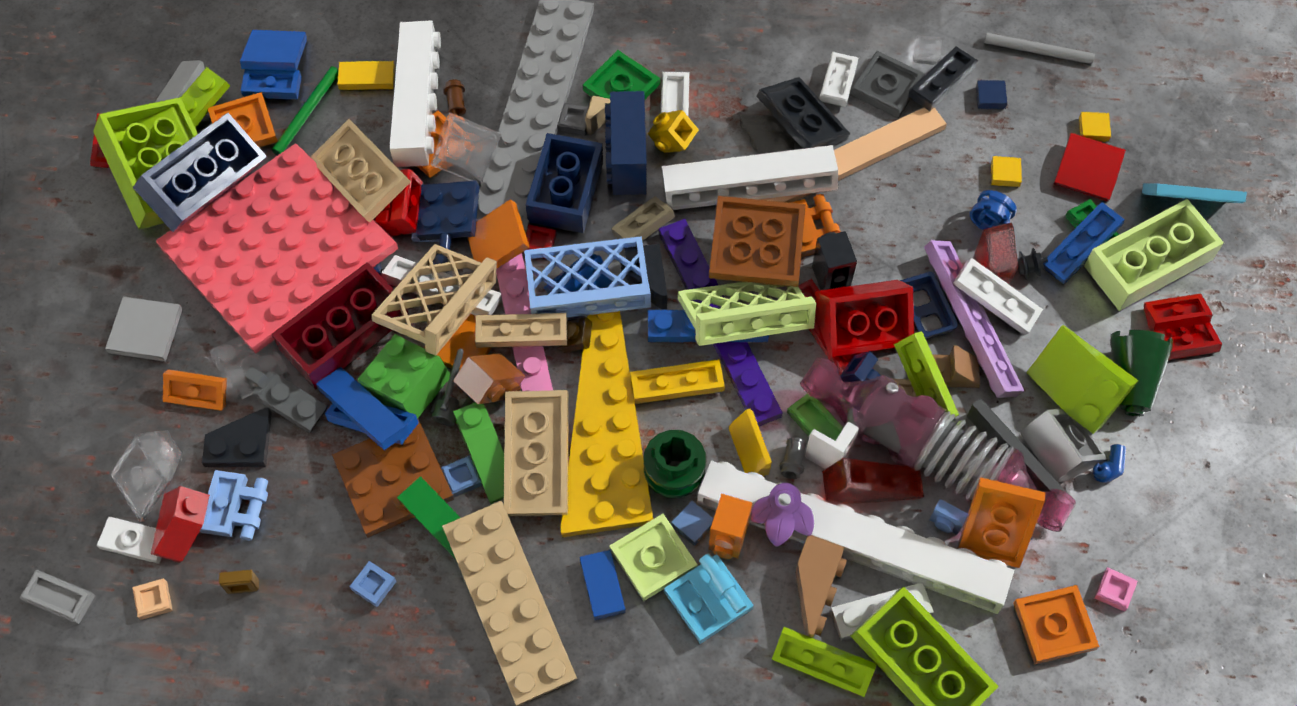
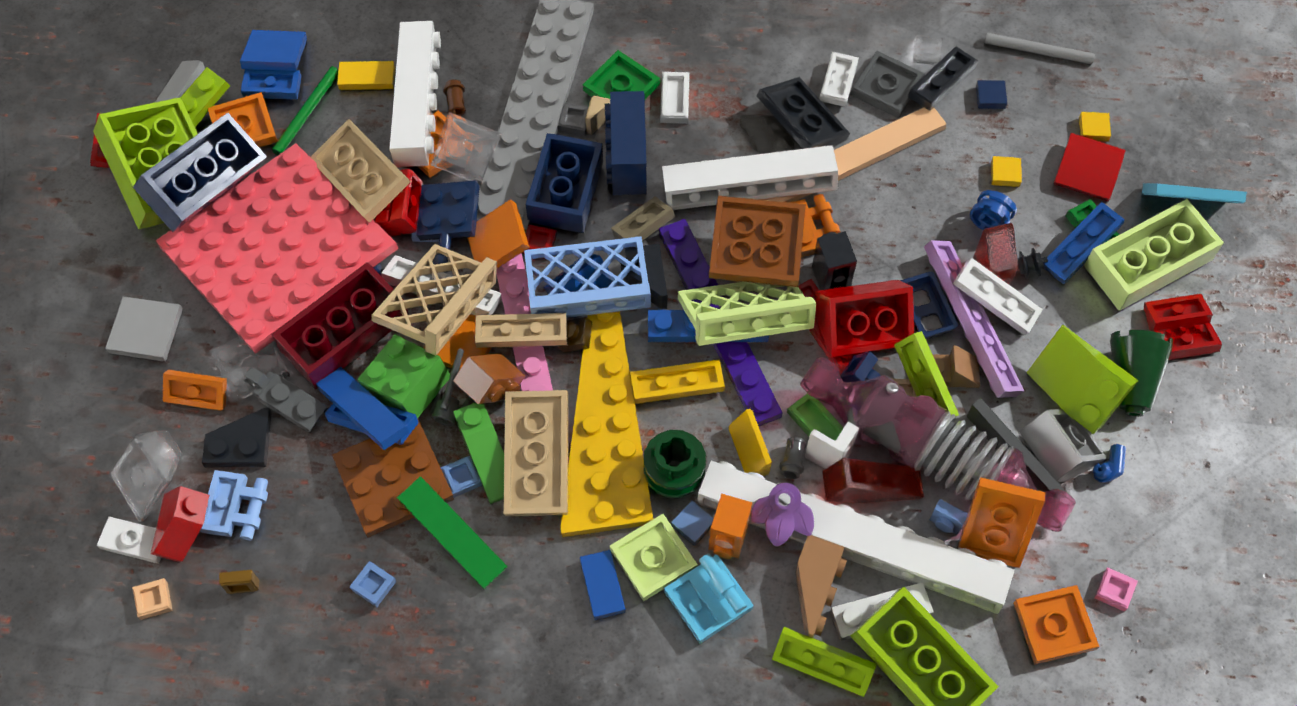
light grey tile [20,569,95,625] -> none
tan plate [443,501,578,706] -> none
yellow brick [647,110,699,153] -> none

